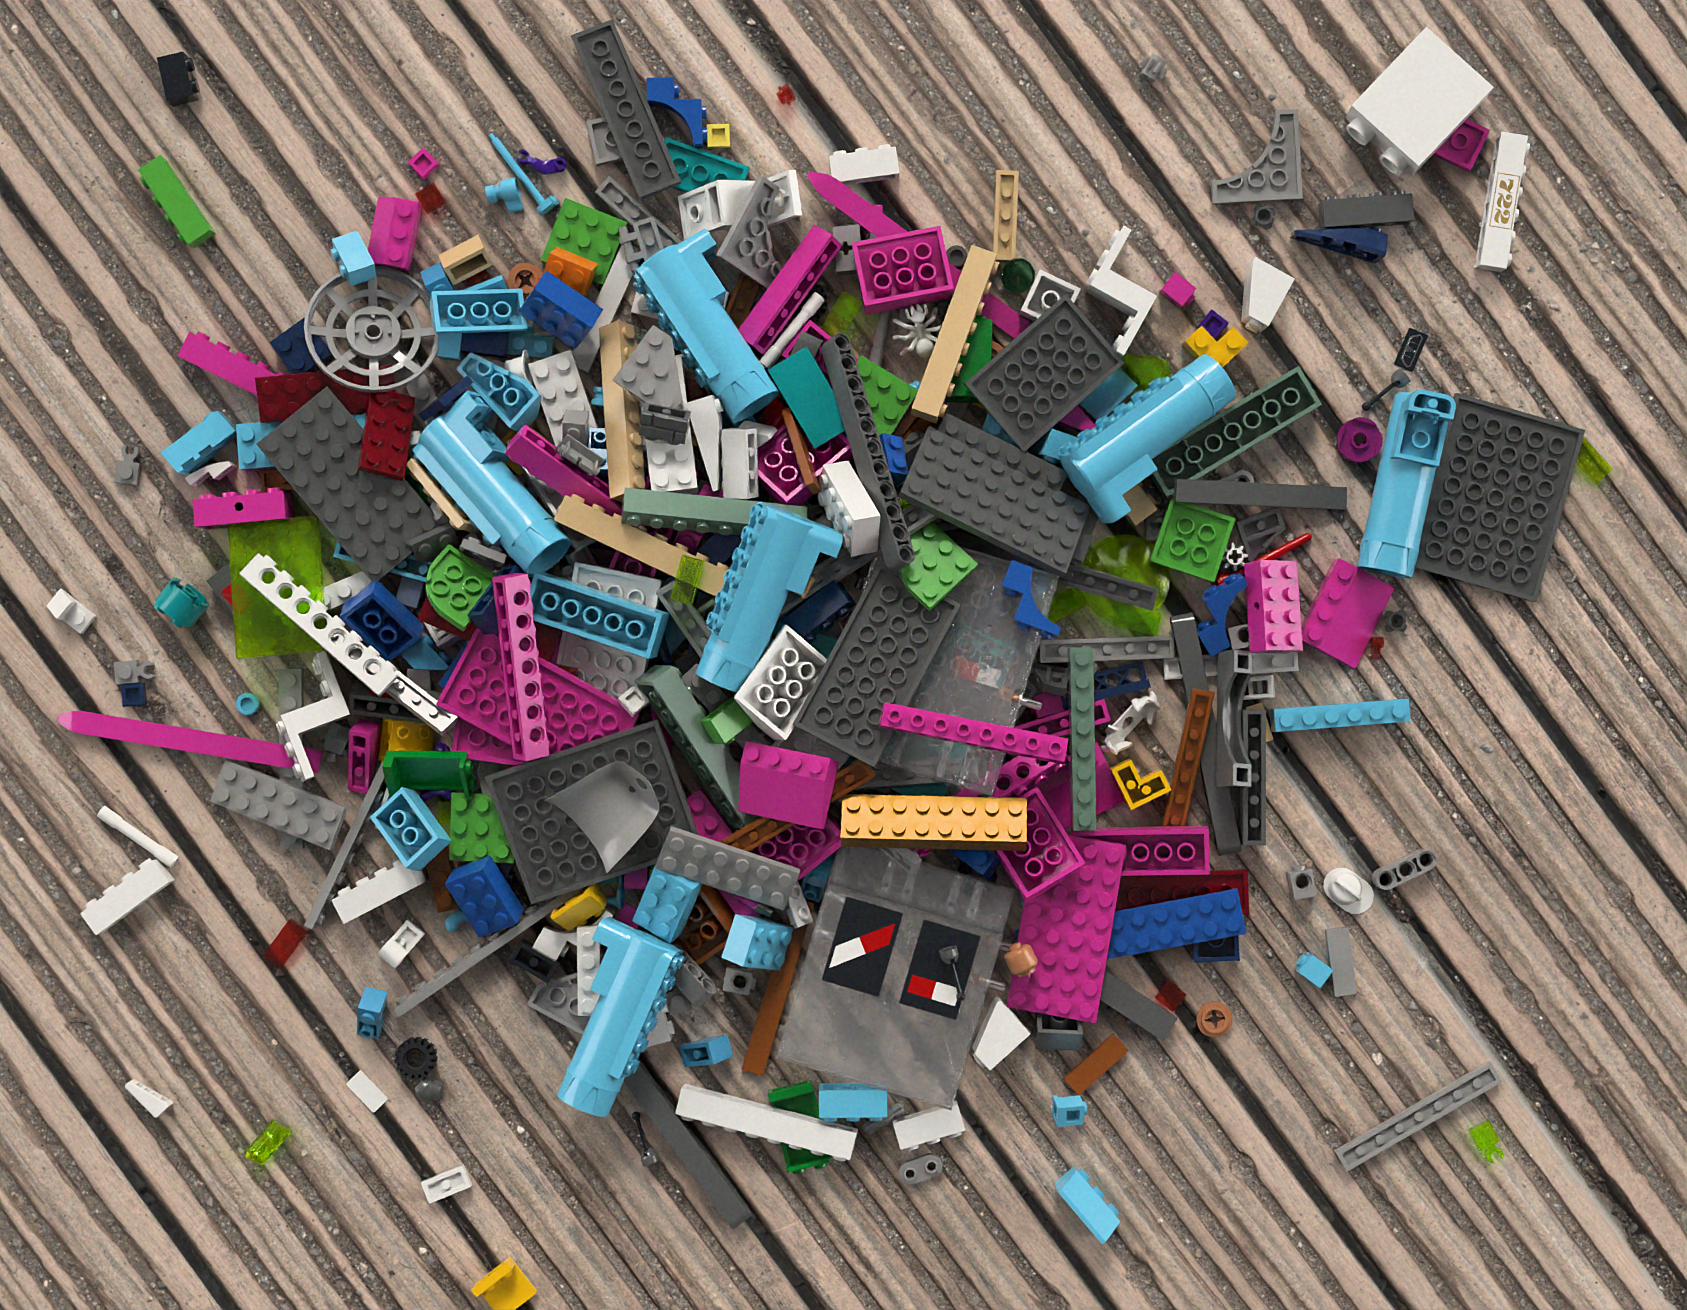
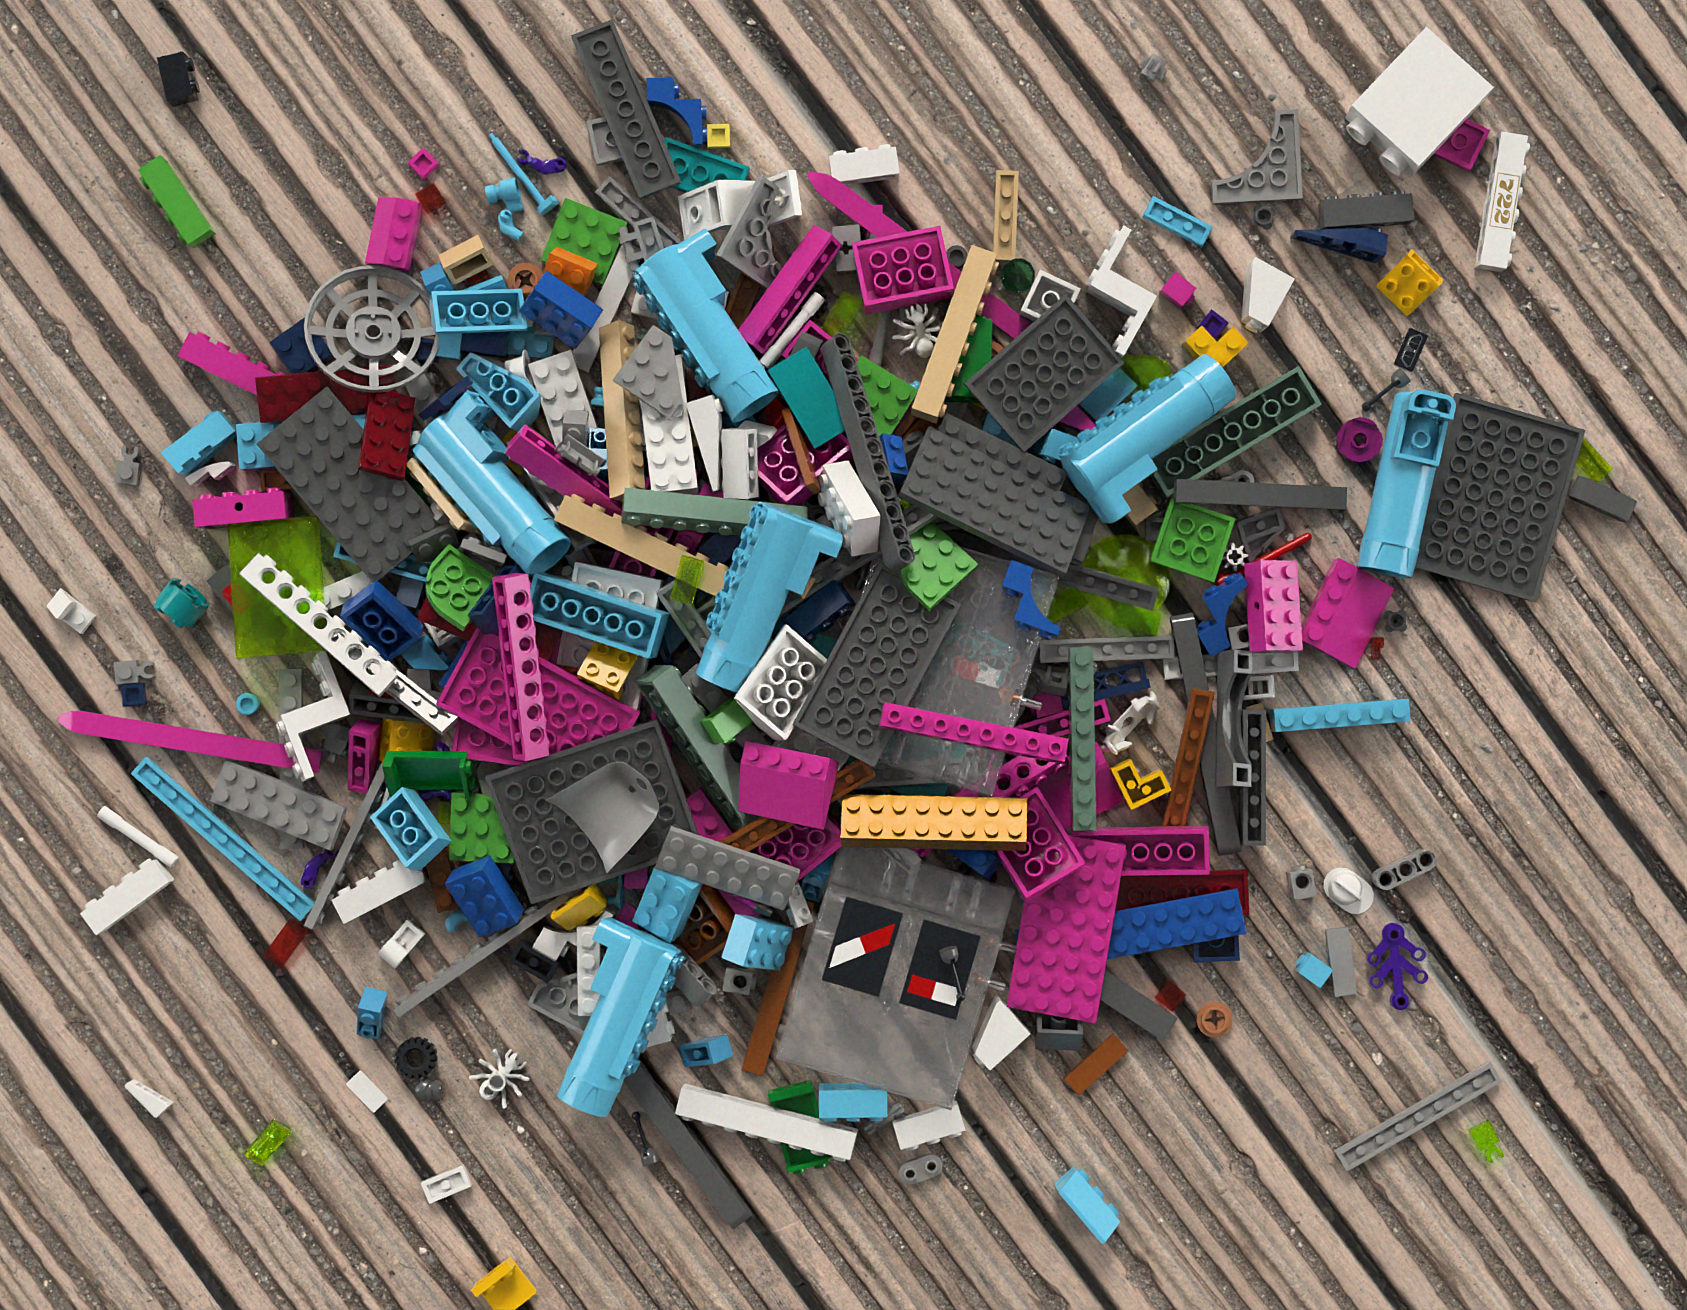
medium azure brick [330,231,376,286] -> none
white tile [617,685,650,717] -> none
dark grey brick [639,403,691,445] -> none
clear red plate [776,84,796,106] -> none
nougat head [1004,942,1038,977] -> none
medium azure brick [1052,1095,1087,1127] -> none
none -> medium azure plate [131,756,315,921]
none -> dark purple arm [301,849,339,889]
none -> dark blue tile [415,337,439,363]
none -> white animal [469,1049,530,1109]
none -> medium azure arm [498,209,524,242]
none -> yellow bracket [577,641,638,701]
none -> medium azure tile [1142,196,1213,248]
none -> dark purple plant [1366,923,1428,1010]
none -> yellow bracket [1376,249,1444,316]
none -> dark grey beam [1568,476,1637,523]

